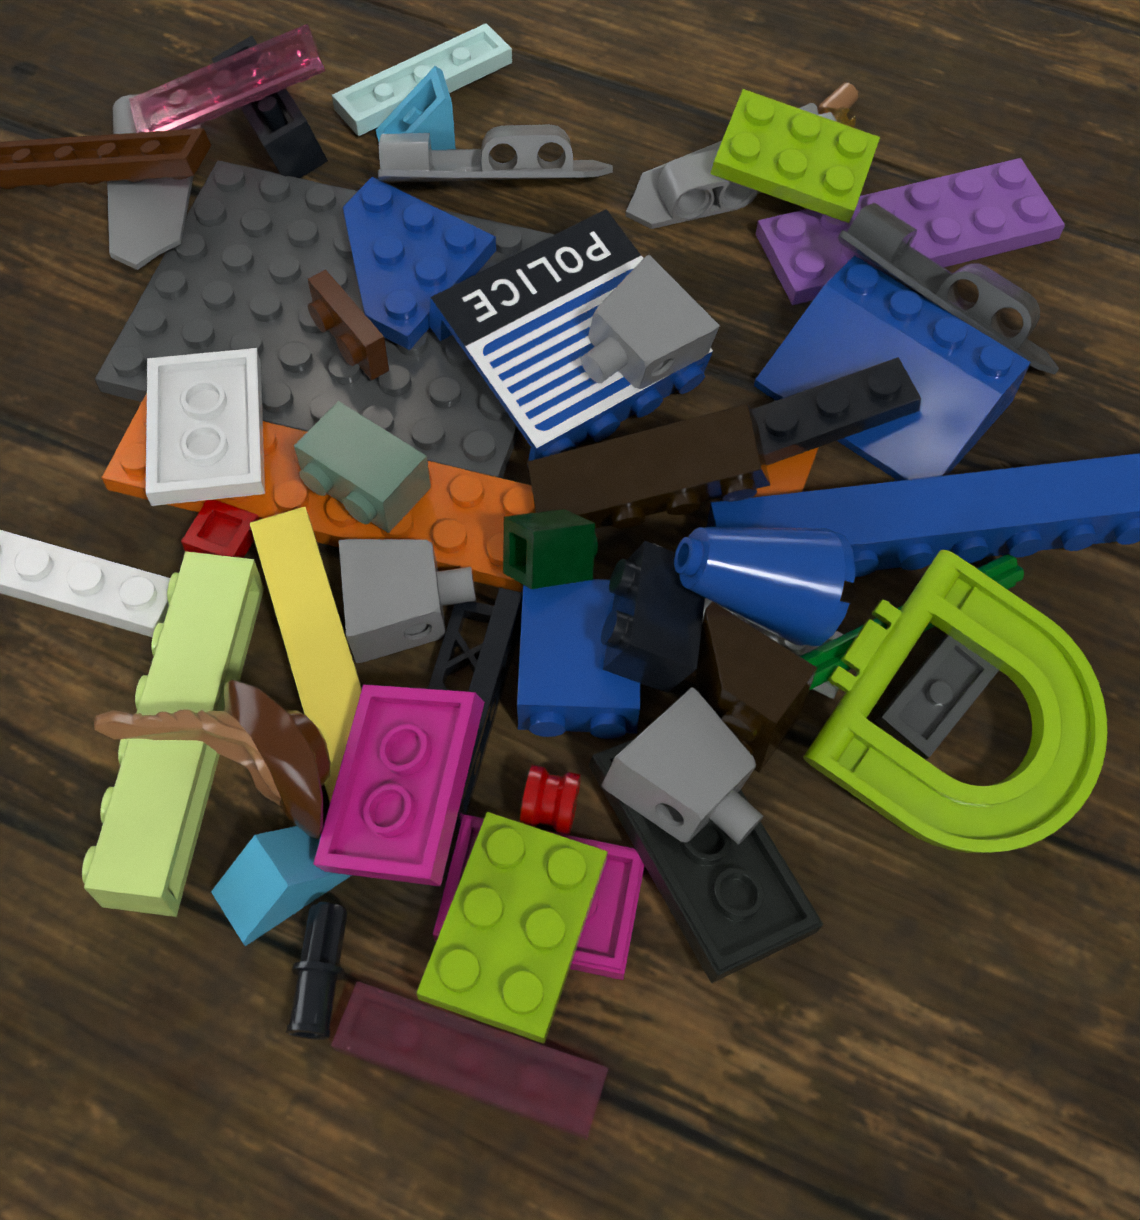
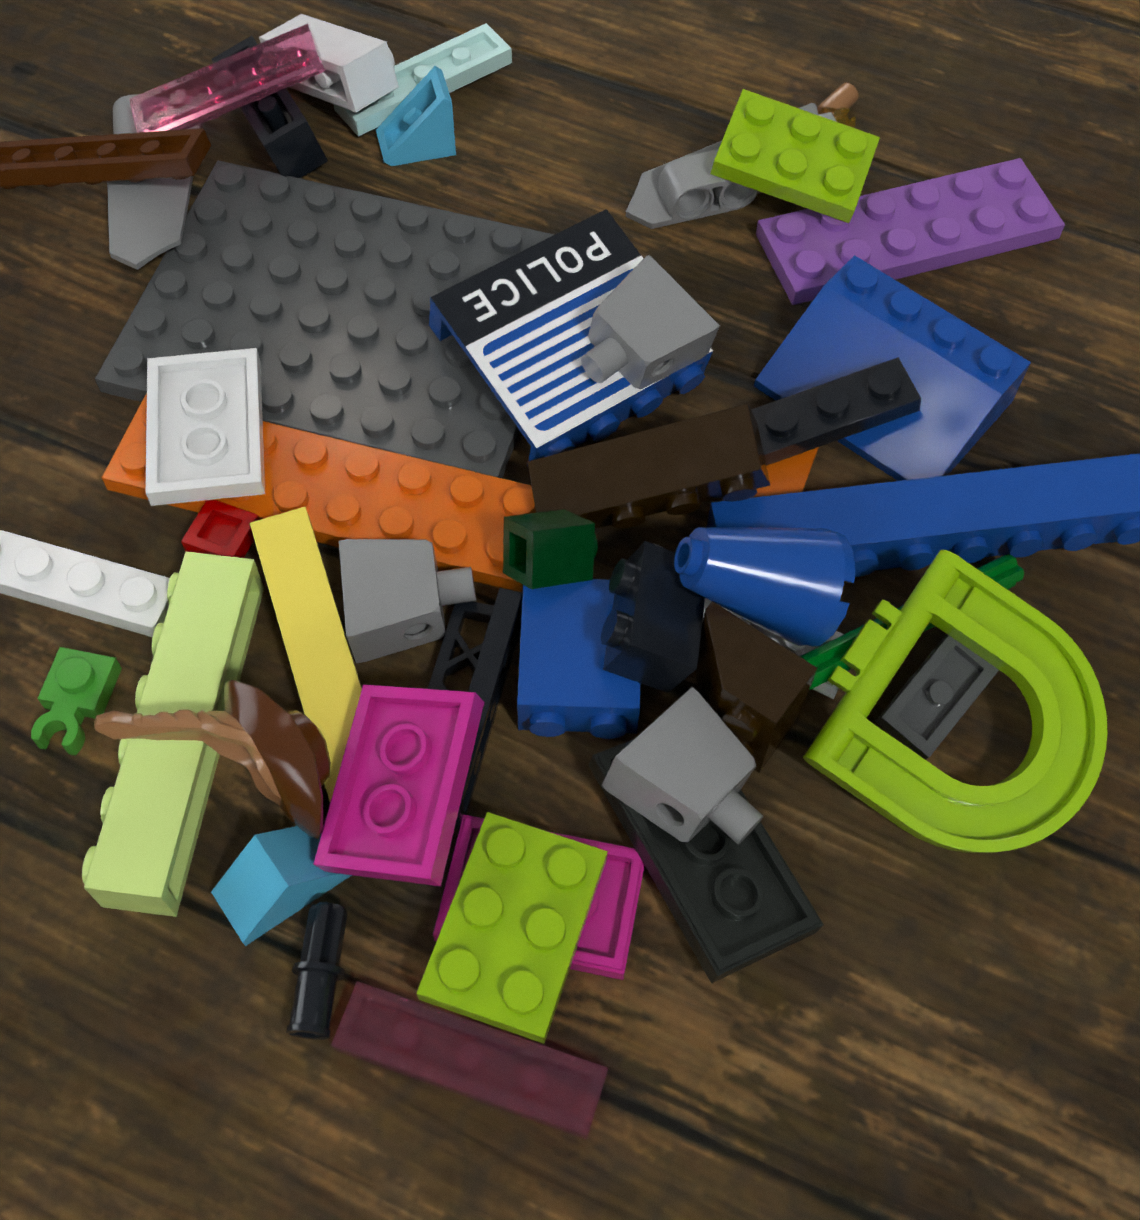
sand green brick [294,401,431,533] -> none
reddish brown plate [308,269,389,381] -> none
blue plate [343,177,496,350] -> none
light grey panel [378,124,613,183] -> none
red wheel [520,765,581,835] -> none
dark grey panel [838,203,1059,375] -> none
none -> bright green plate [31,647,122,756]
none -> white brick [259,14,399,112]

